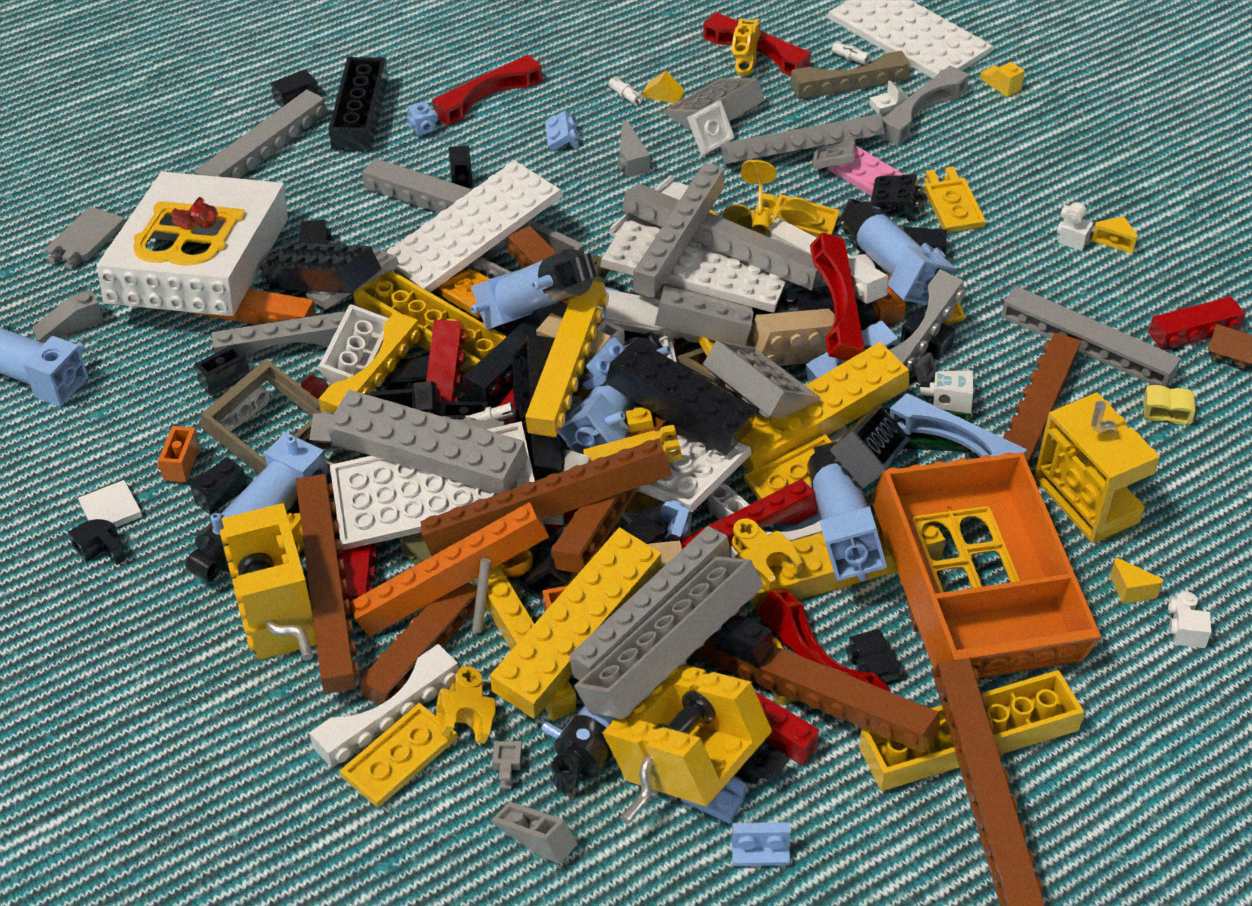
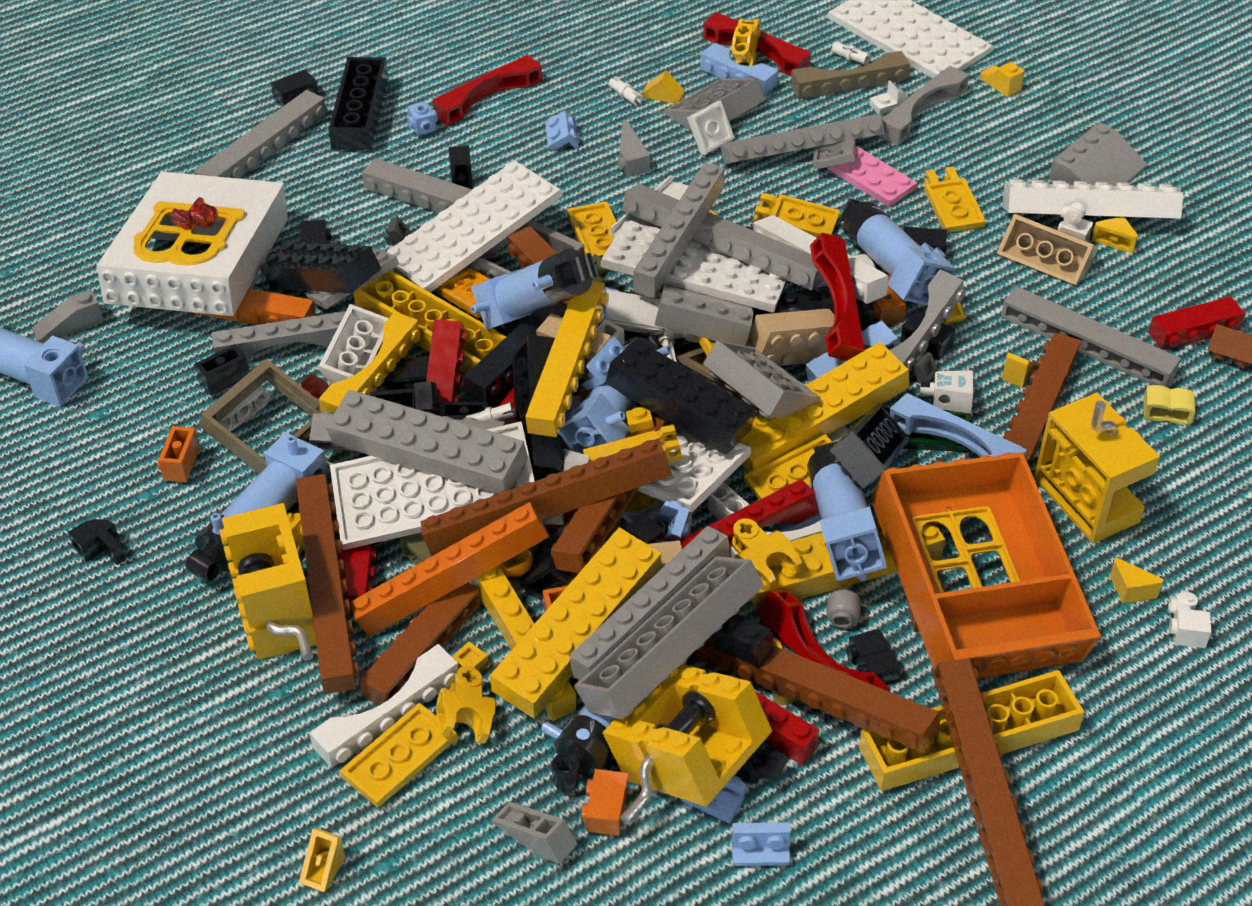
light grey tile [45,206,126,270] -> none
white tile [78,480,142,527] -> none
black brick [190,457,247,515] -> none
light grey bar [472,558,491,633] -> none
light grey plate [492,741,522,789] -> none
yellow plant [723,160,818,235] -> none
black bracket [871,174,923,221] -> none
none -> yellow slope [299,828,345,892]
none -> dark grey tile [384,216,410,244]
none -> yellow plate [452,642,488,670]
none -> yellow plate [567,201,617,257]
none -> orange brick [581,769,628,836]
none -> light blue arch [700,43,778,97]
none -> light grey head [826,589,861,628]
none -> tan slope [997,214,1098,286]
none -> white brick [1002,179,1183,218]
none -> yellow slope [1002,352,1037,388]
none -> light grey slope [1049,122,1147,186]

